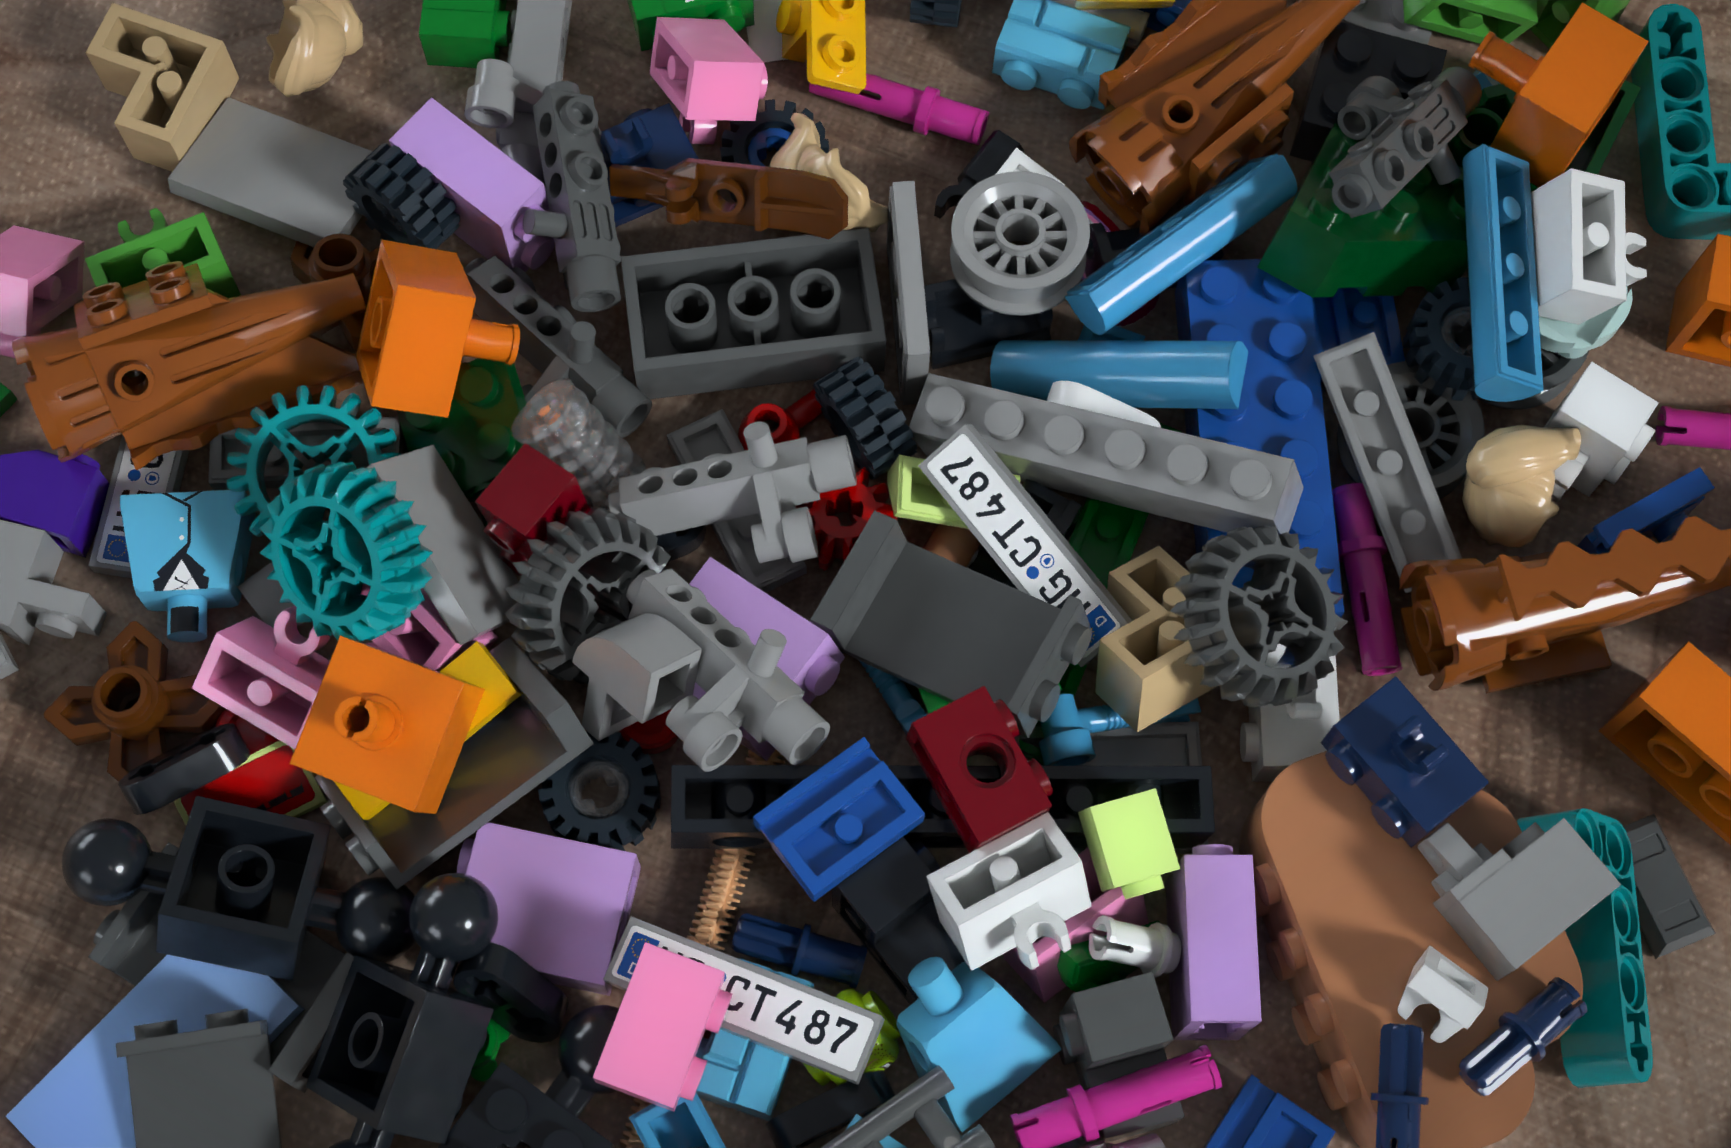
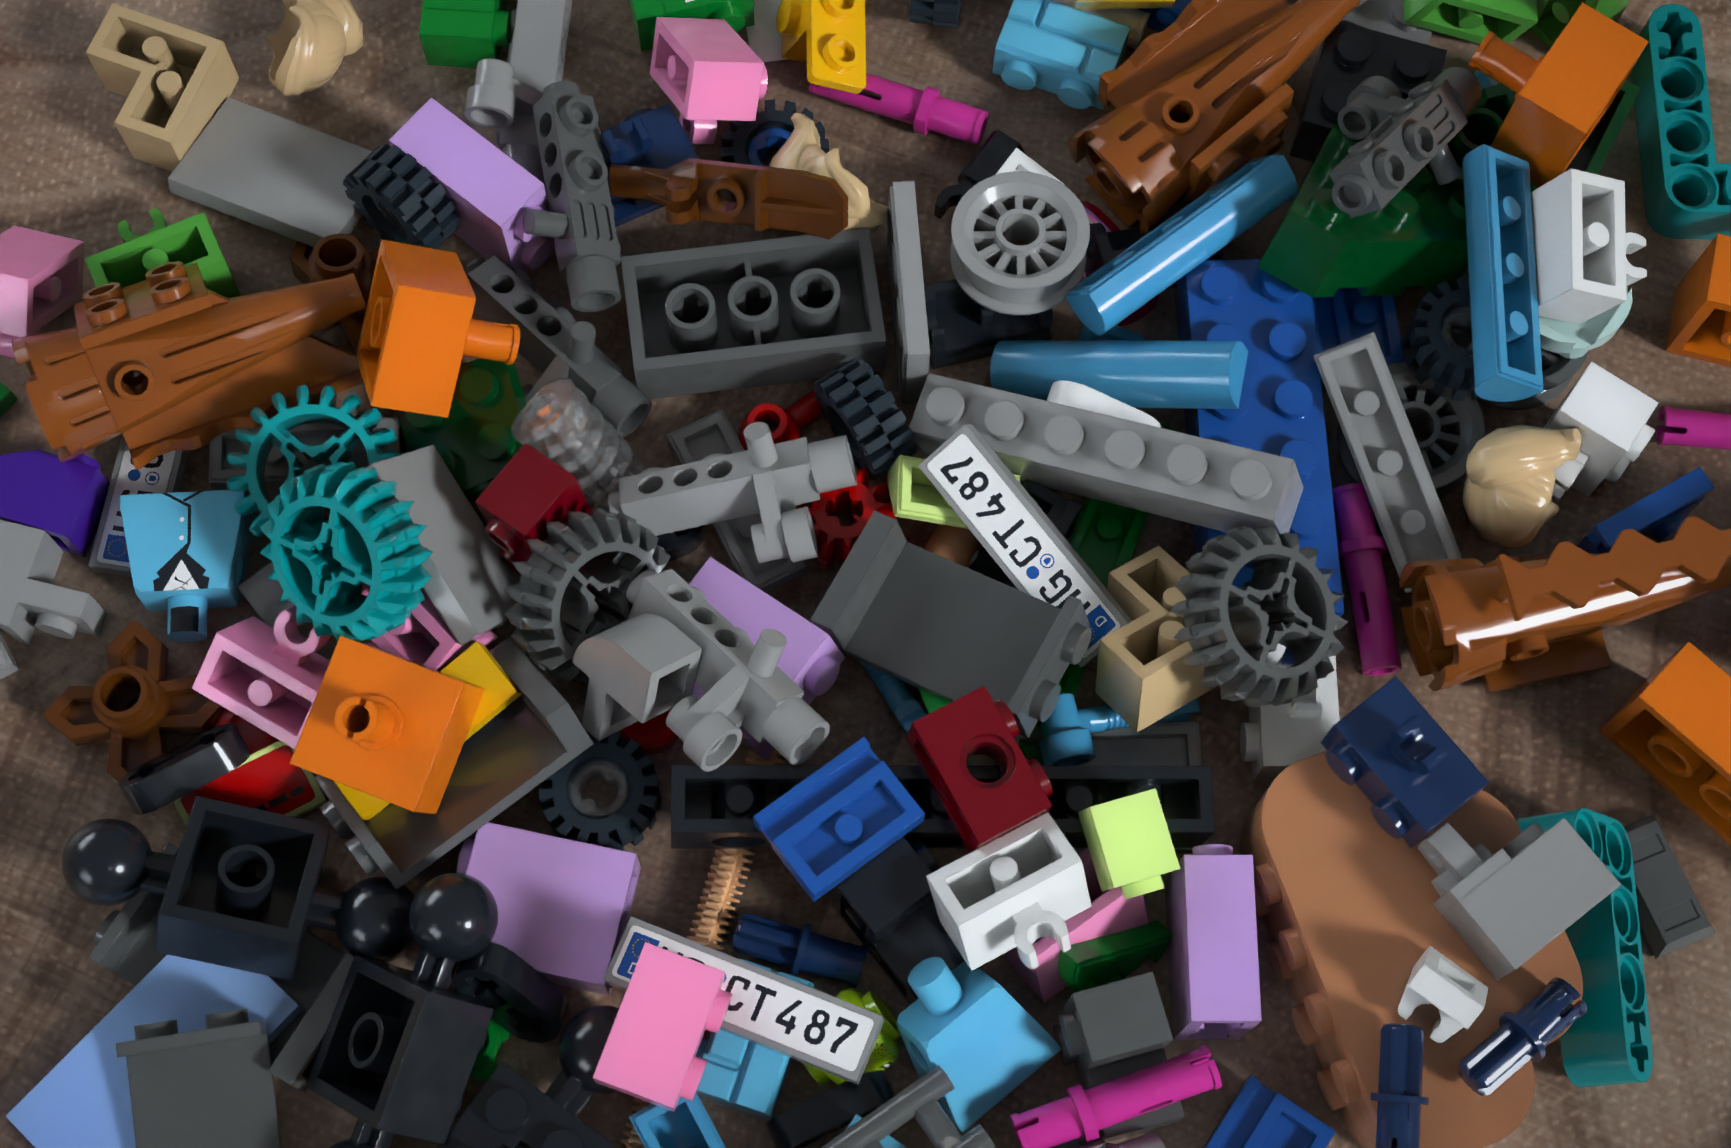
white pin [1088,915,1181,978] -> none

